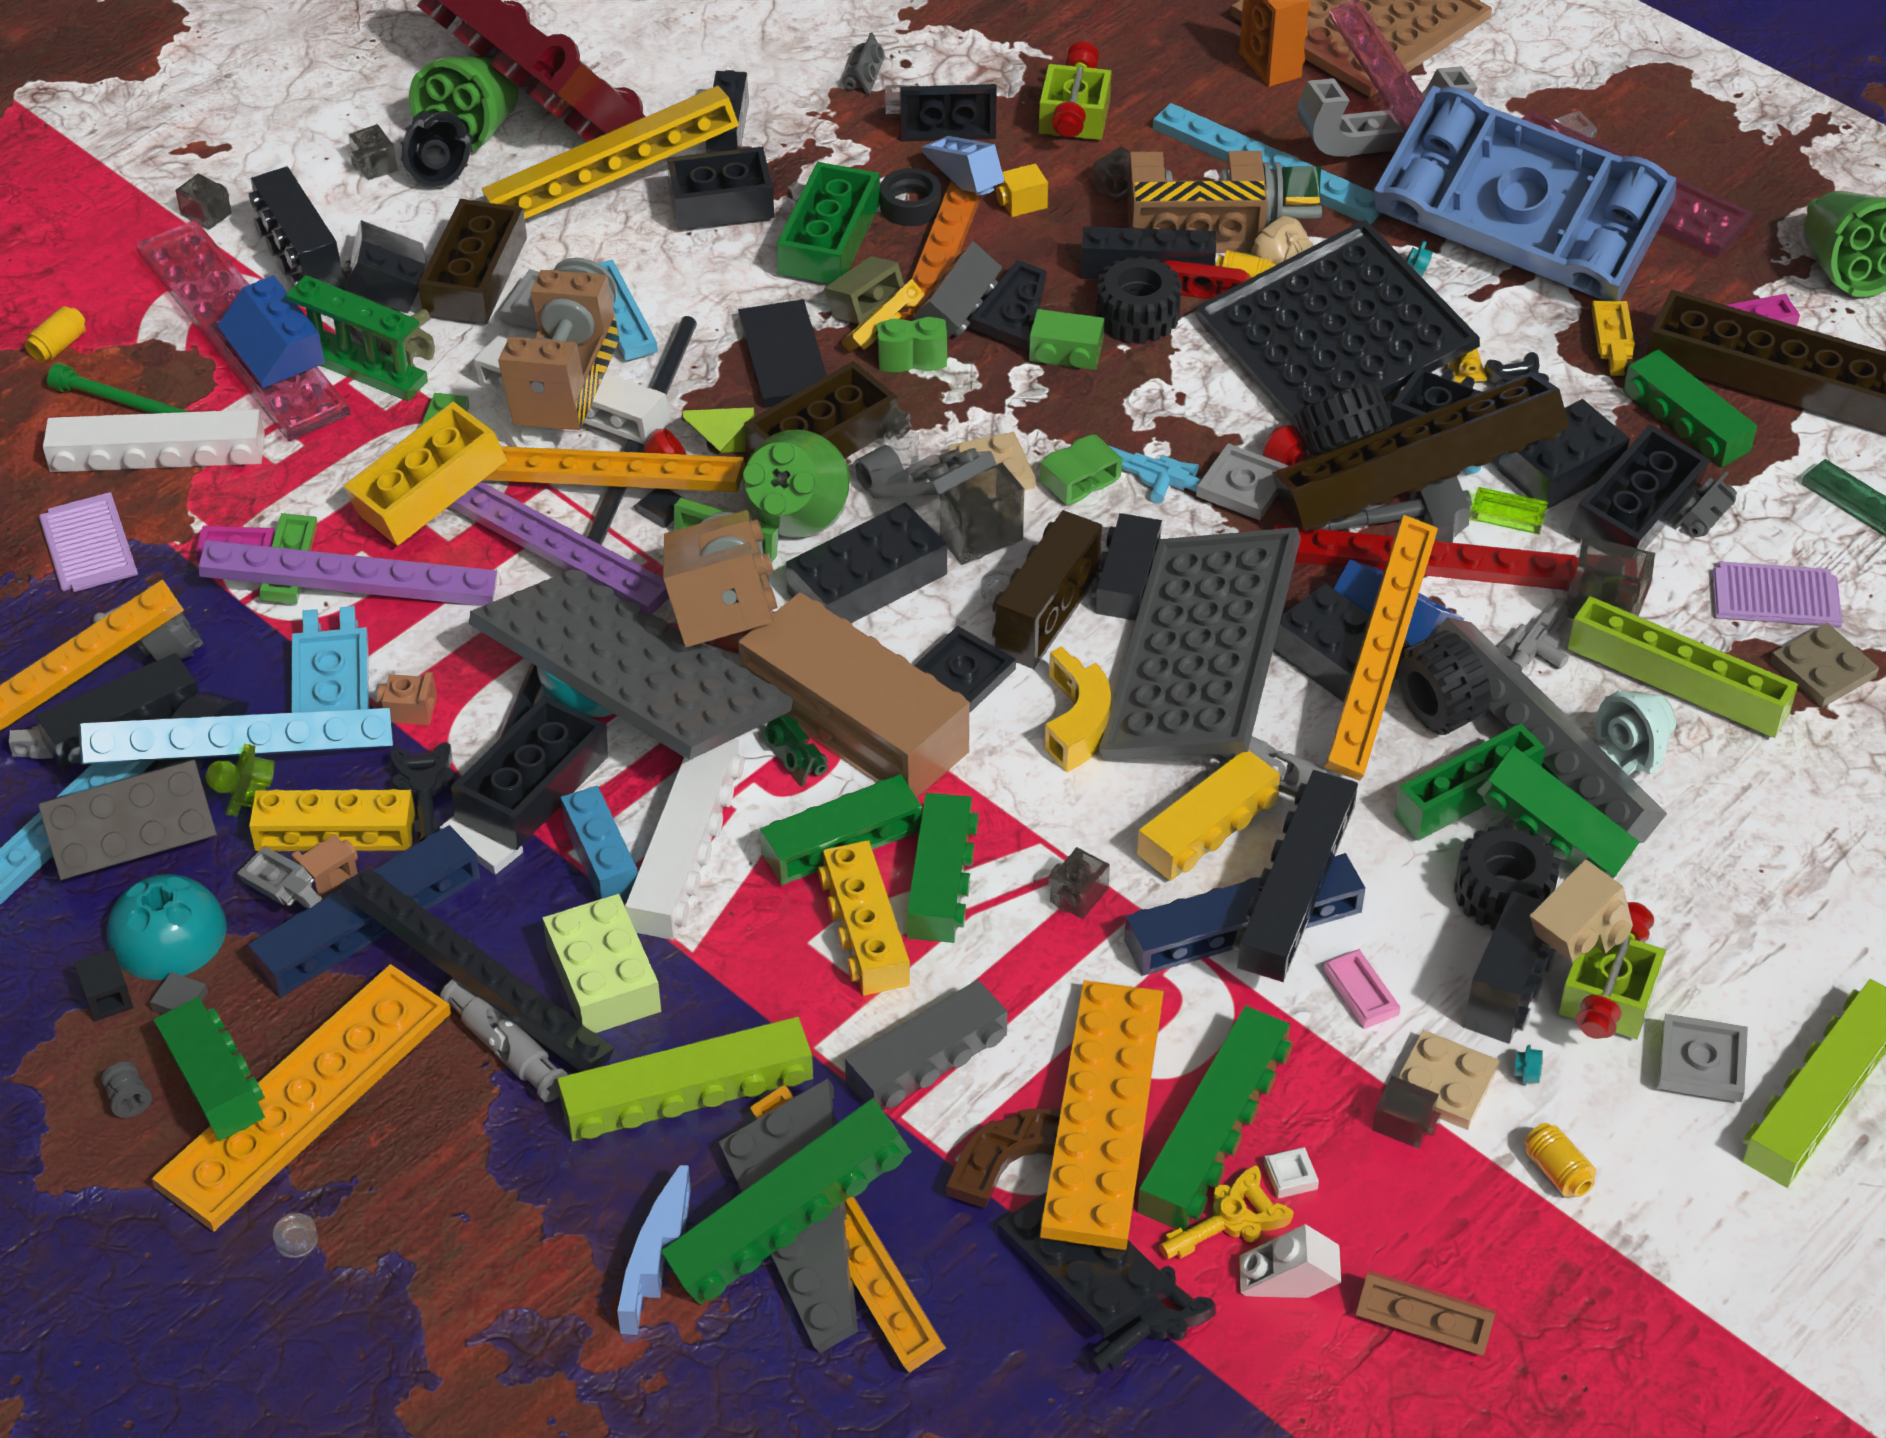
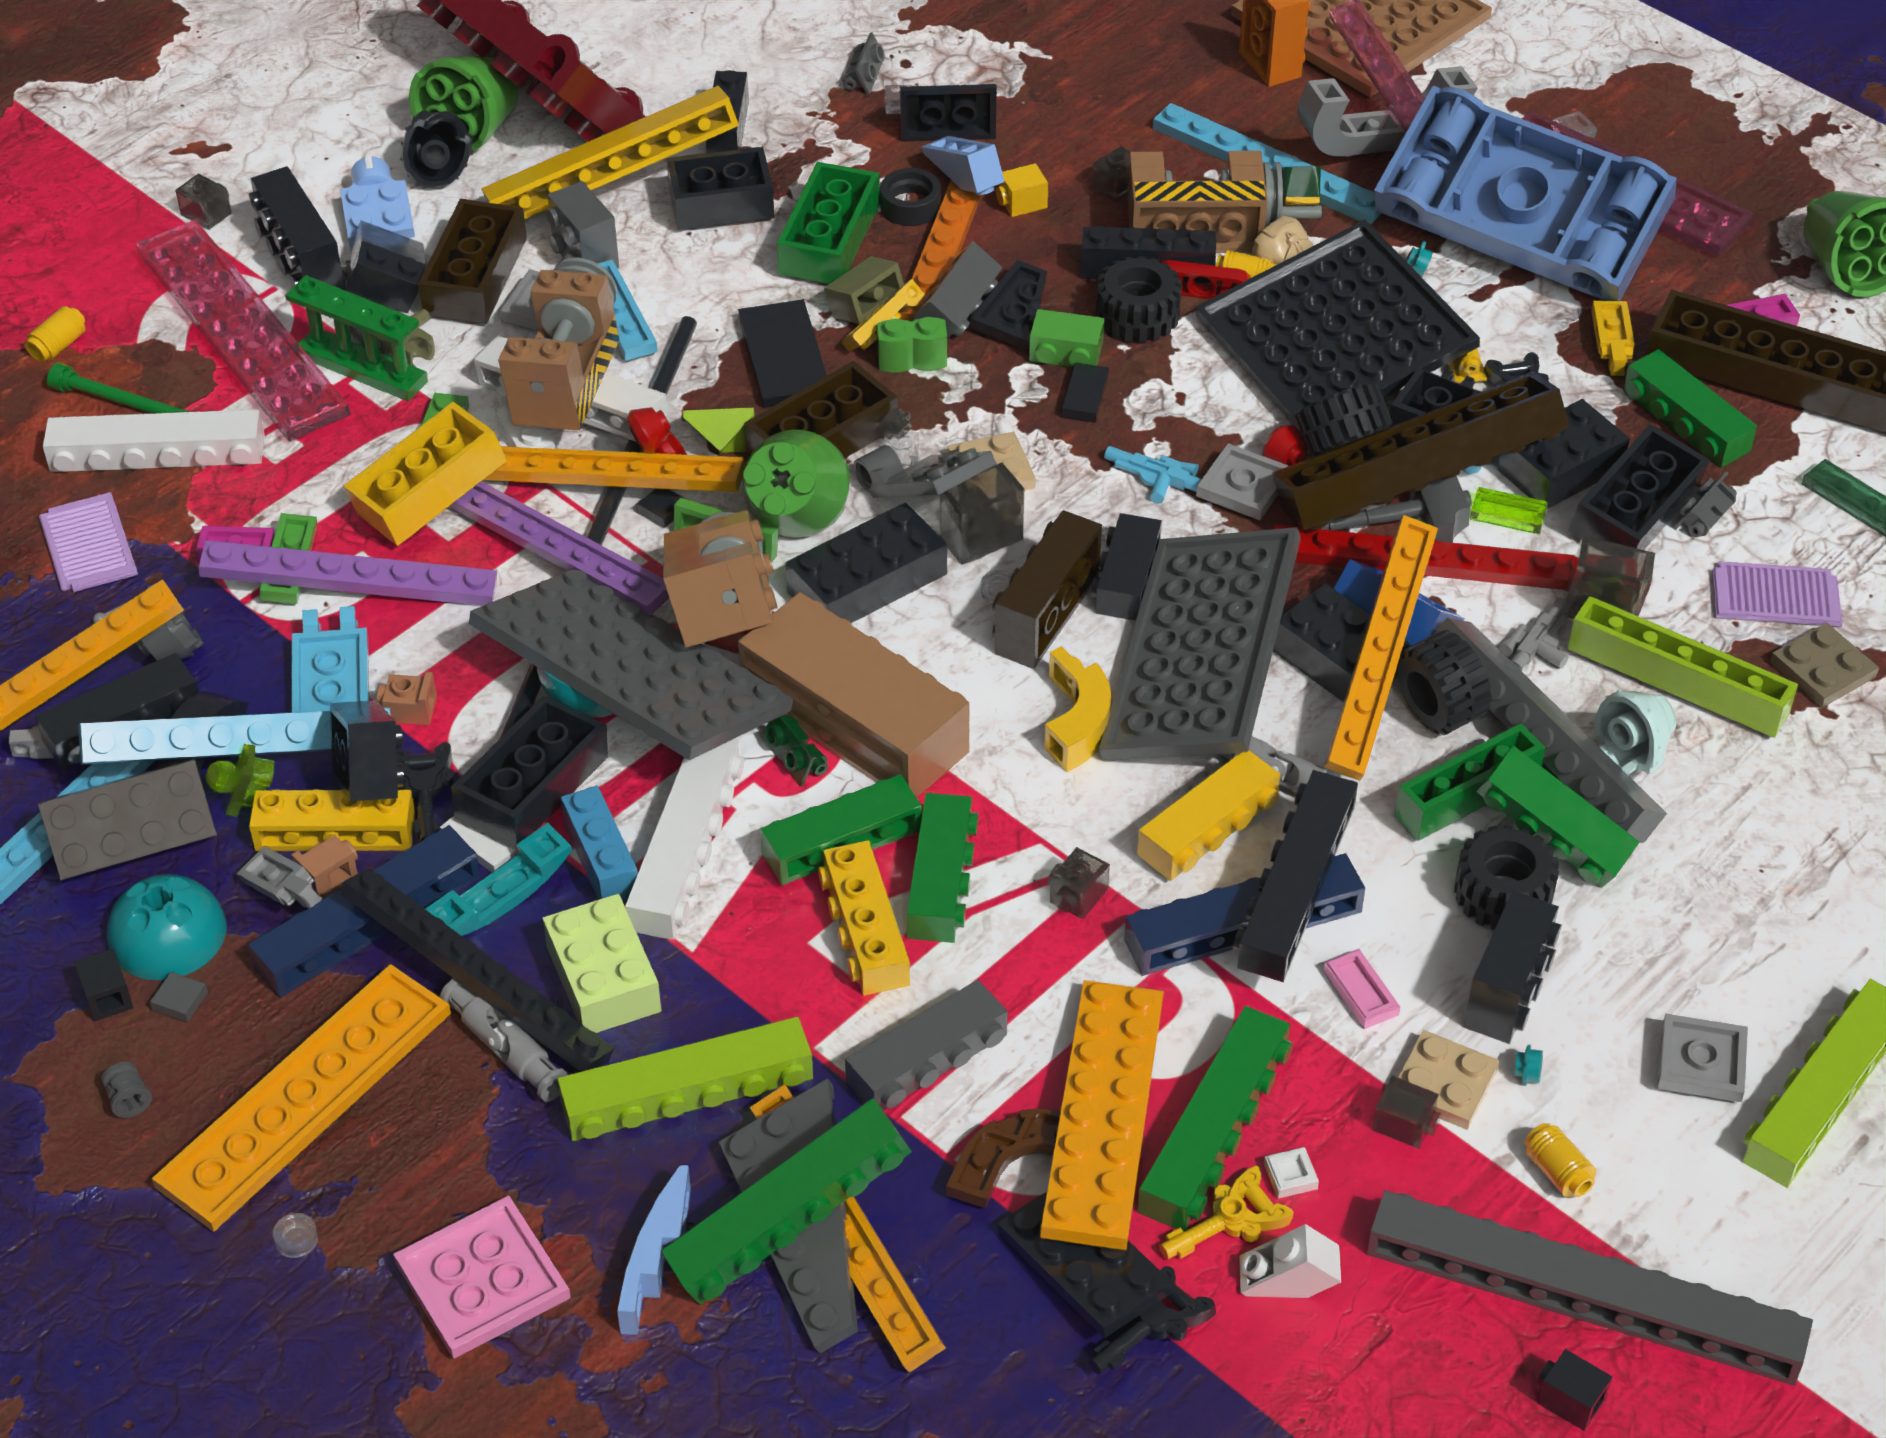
green brick [154,996,265,1142] -> none
blue slope [217,275,325,389] -> none
clear smoke brick [348,124,397,180] -> none
black plate [914,626,1016,712] -> none
lime brick [1039,41,1112,140] -> none
bright green brick [1040,435,1123,505] -> none
medium nougat plate [1356,1270,1496,1356] -> none
tan brick [1530,859,1633,963] -> none
lime brick [1558,902,1666,1040] -> none
none -> black brick [330,700,404,801]
none -> light blue plate [340,156,415,246]
none -> bright pink plate [393,1196,571,1359]
none -> teal slope [426,823,572,936]
none -> dark grey brick [546,181,619,268]
none -> red cone [626,407,671,453]
none -> black tile [1062,363,1109,422]
none -> dark grey brick [1367,1190,1813,1386]
none -> black brick [1537,1349,1613,1431]

